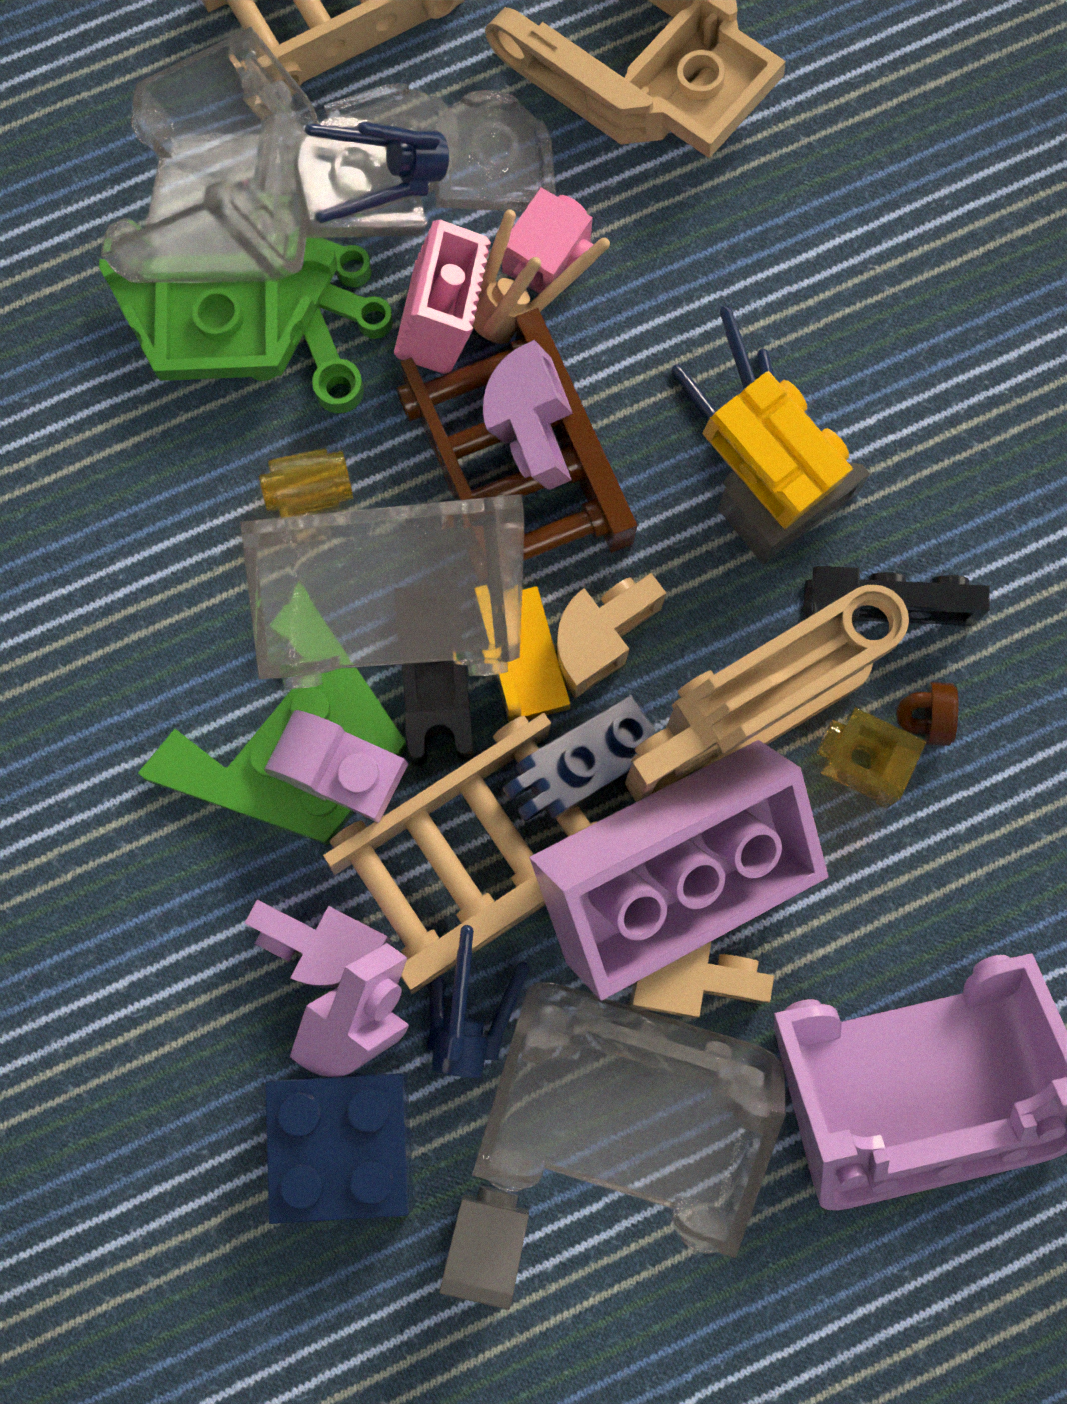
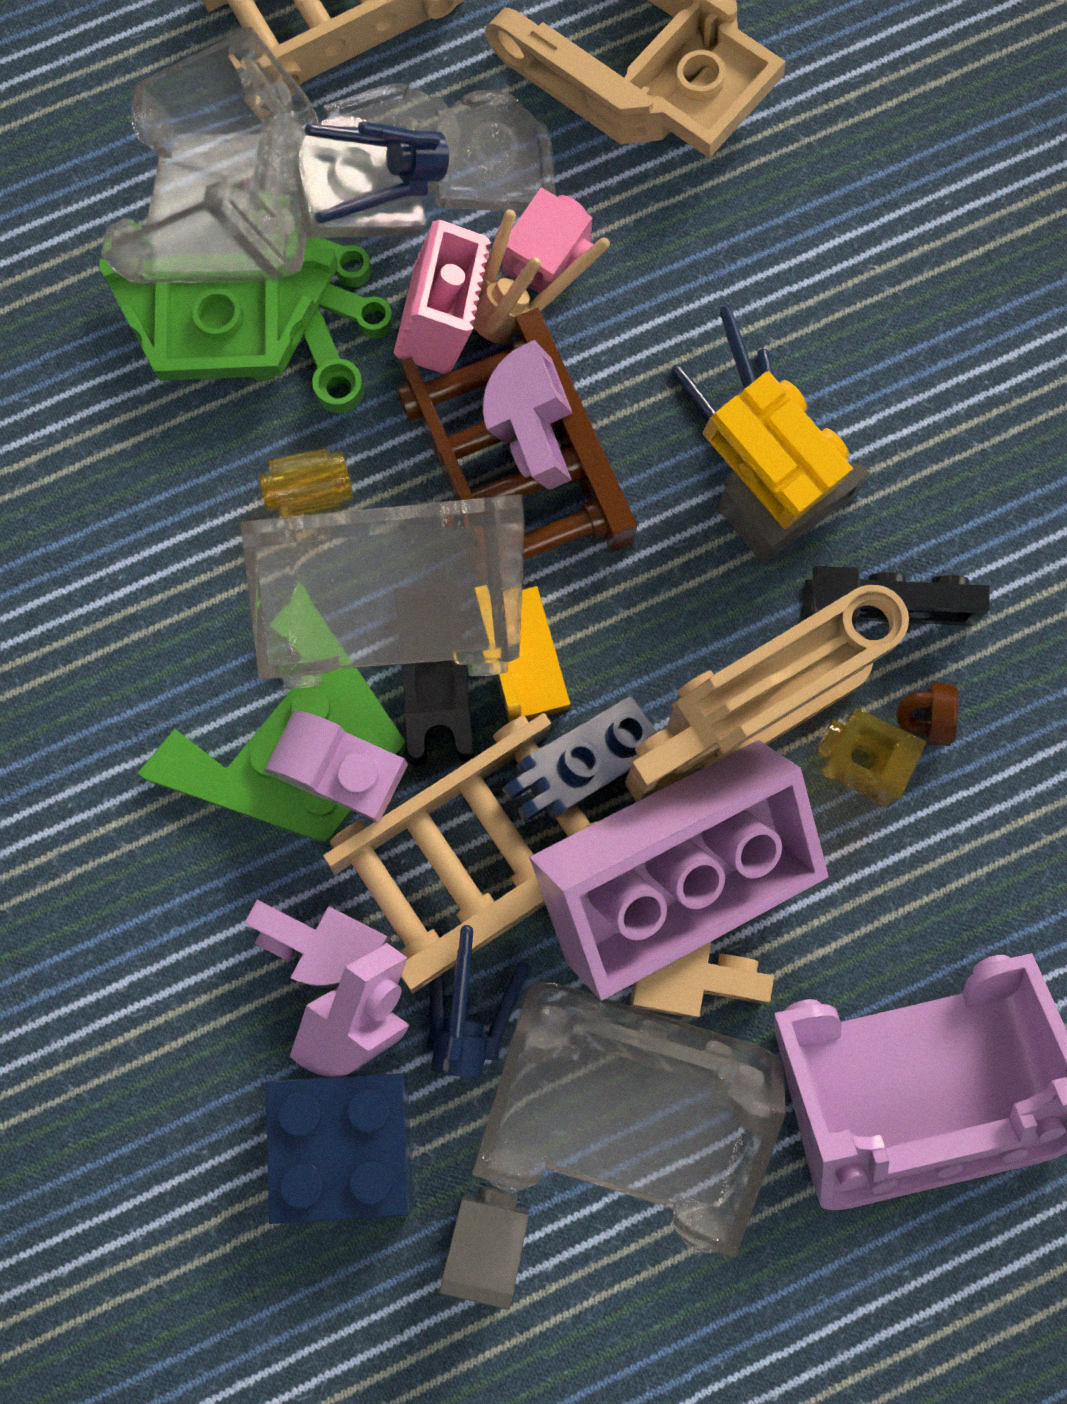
tan brick [556,573,666,698] -> none

